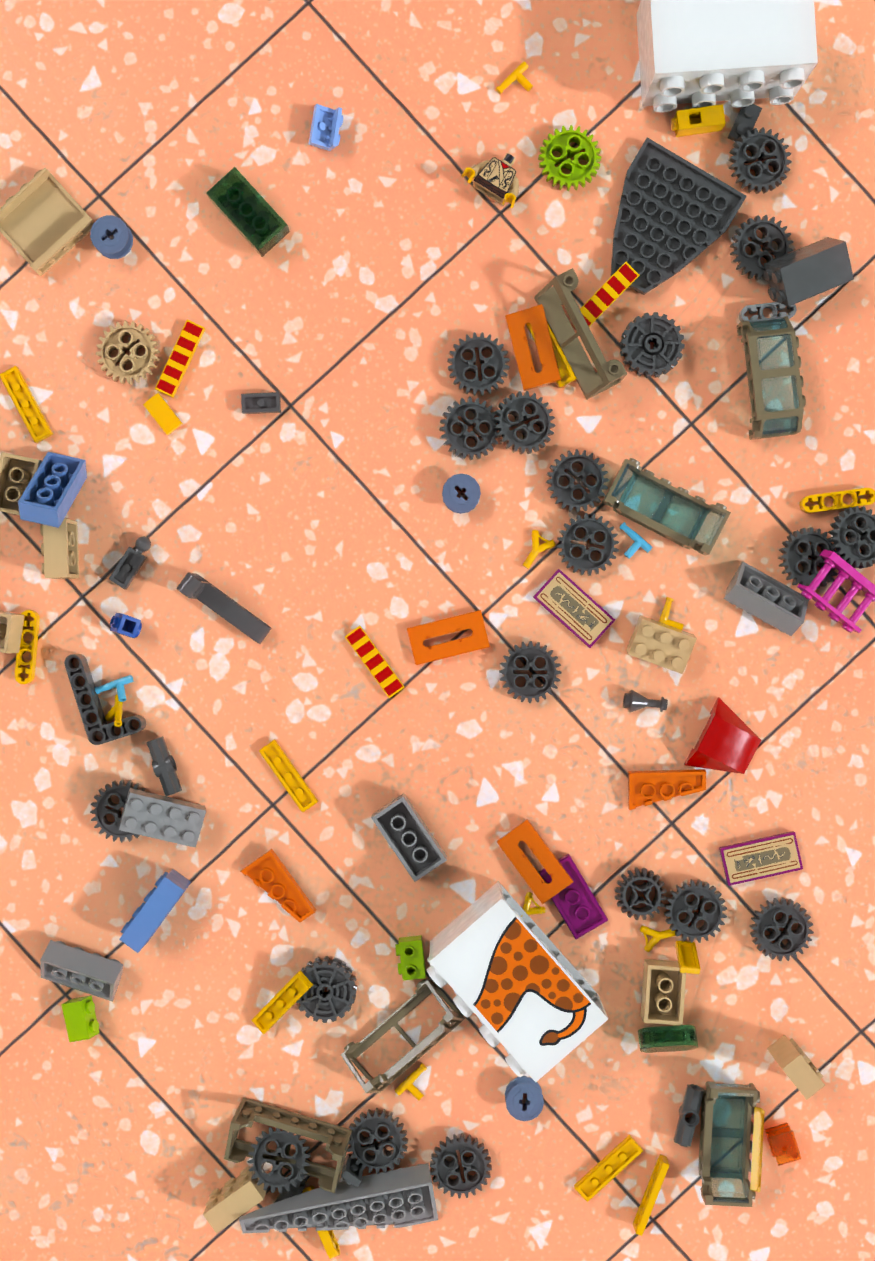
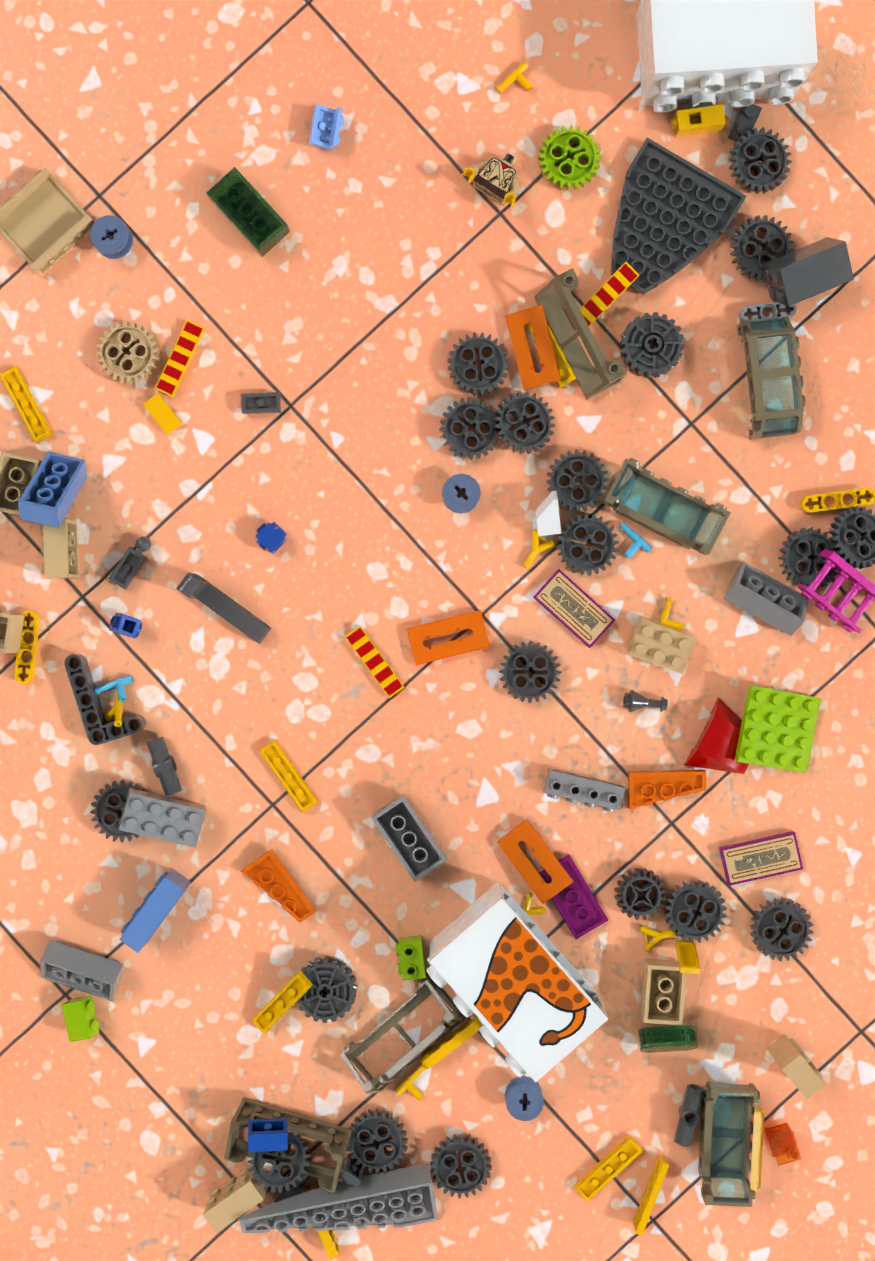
none -> blue brick [248,1118,288,1152]
none -> blue brick [255,522,287,554]
none -> yellow beam [420,1015,482,1069]
none -> white slope [532,490,561,536]
none -> light grey brick [543,768,625,812]
none -> lime plate [734,685,821,773]

